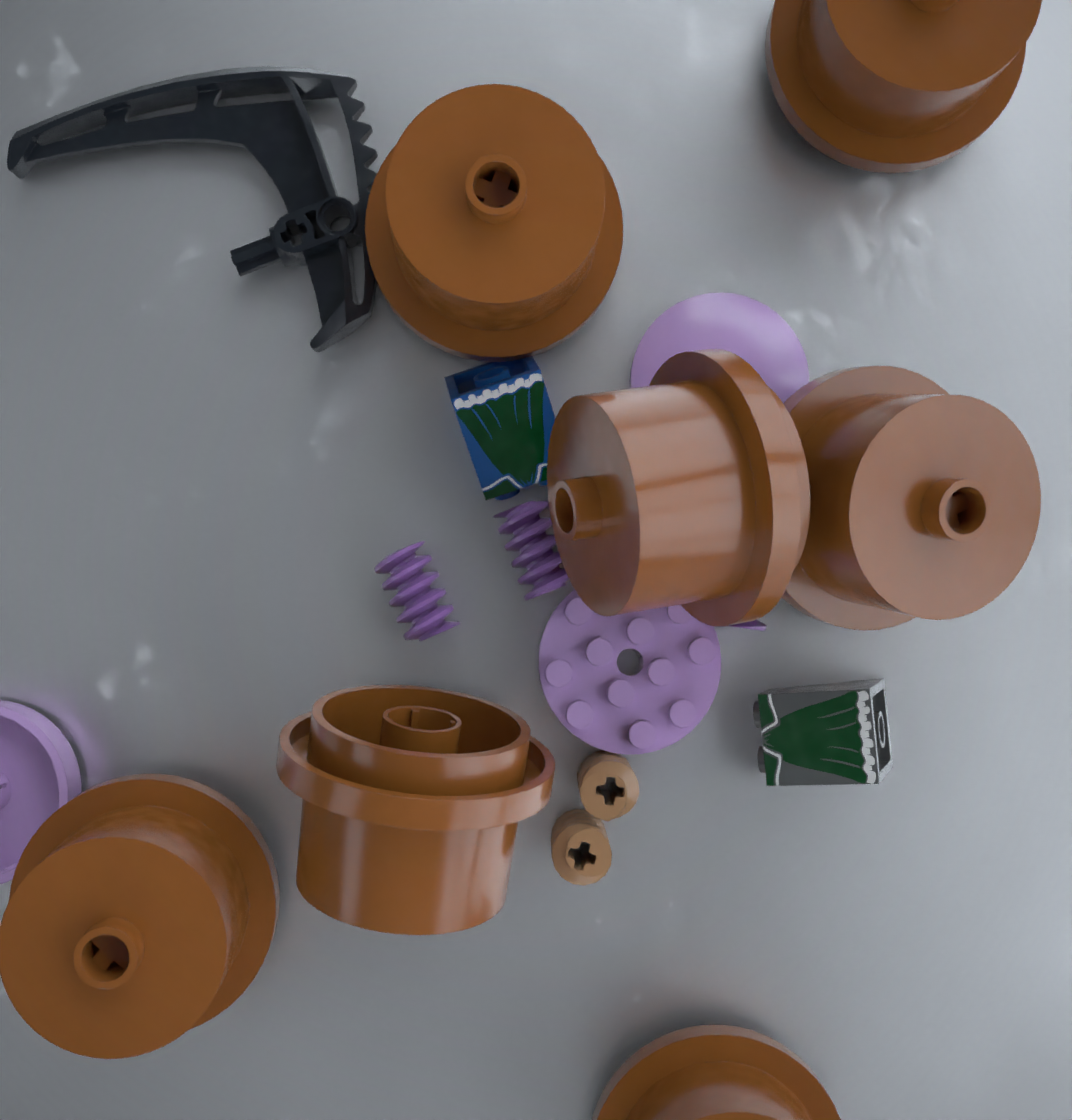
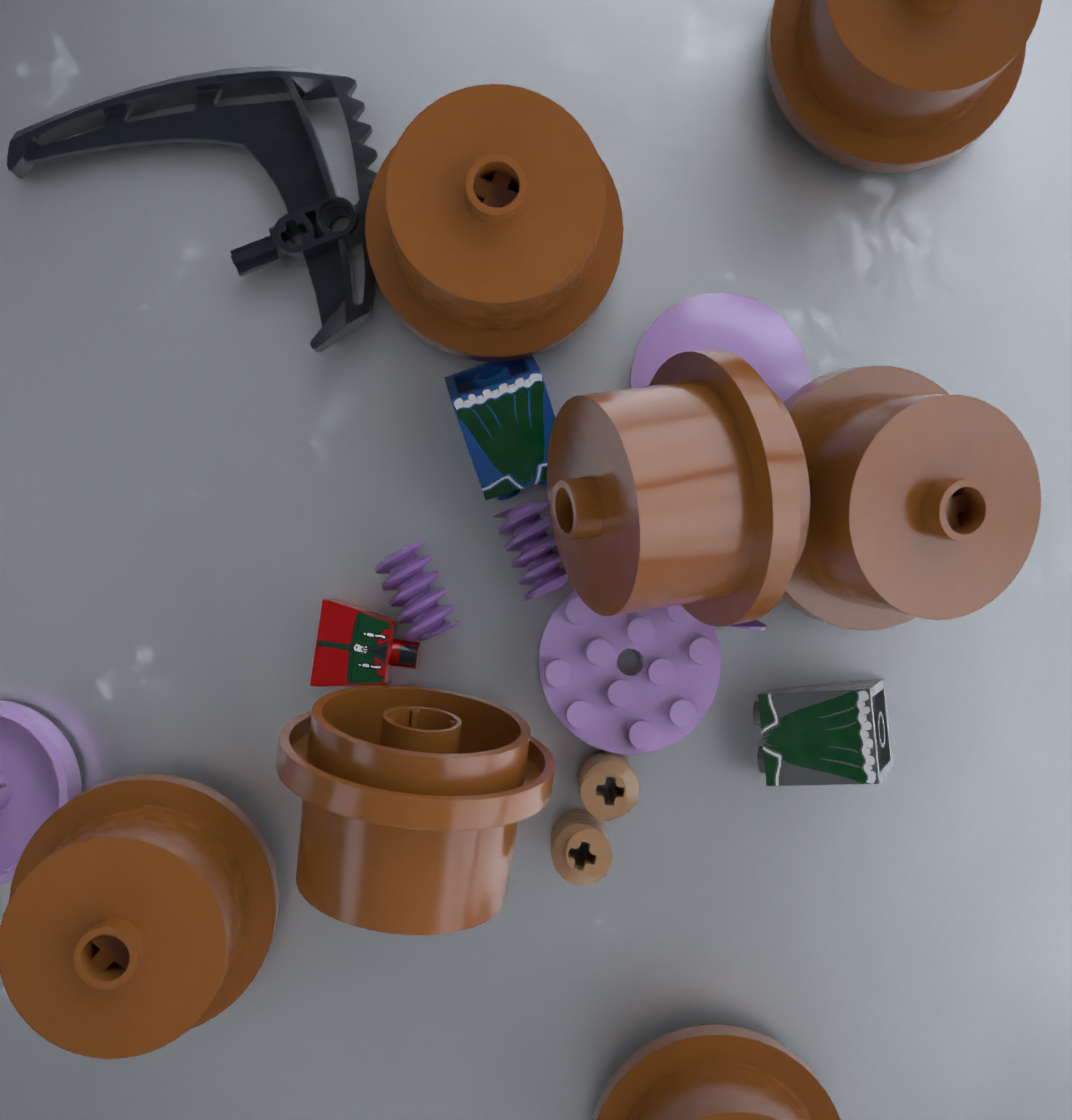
none -> torso [310,599,421,687]

